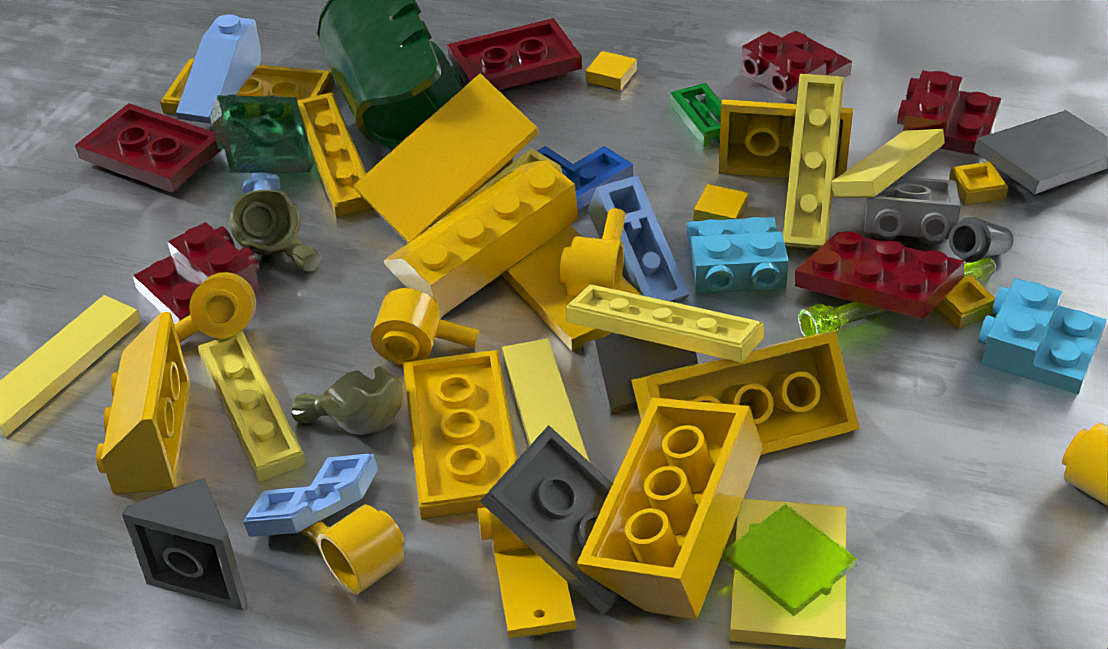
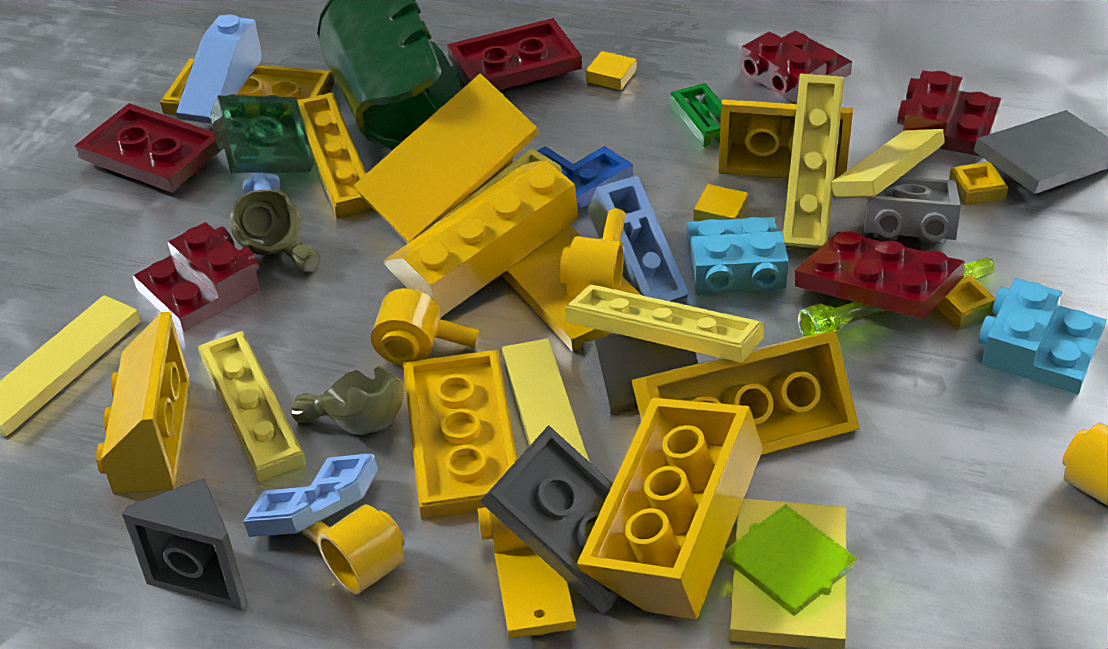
yellow piece [174,272,256,343] -> none
dark grey cone [949,217,1013,262] -> none

